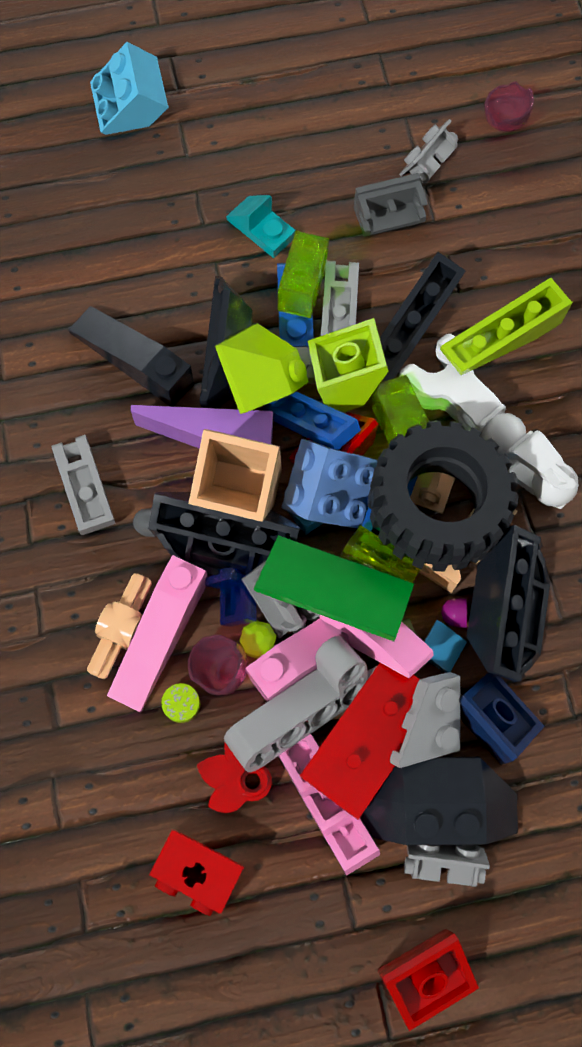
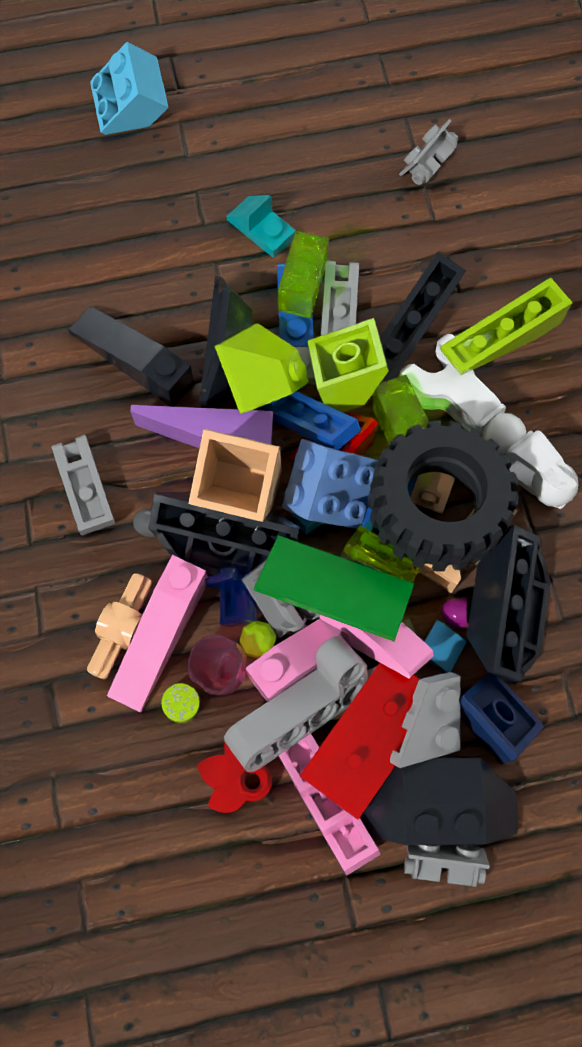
red brick [149,829,245,917] -> none
dark grey hinge [354,173,427,237] -> none
red slope [377,929,479,1031] -> none
clear pink hair [484,81,534,132] -> none

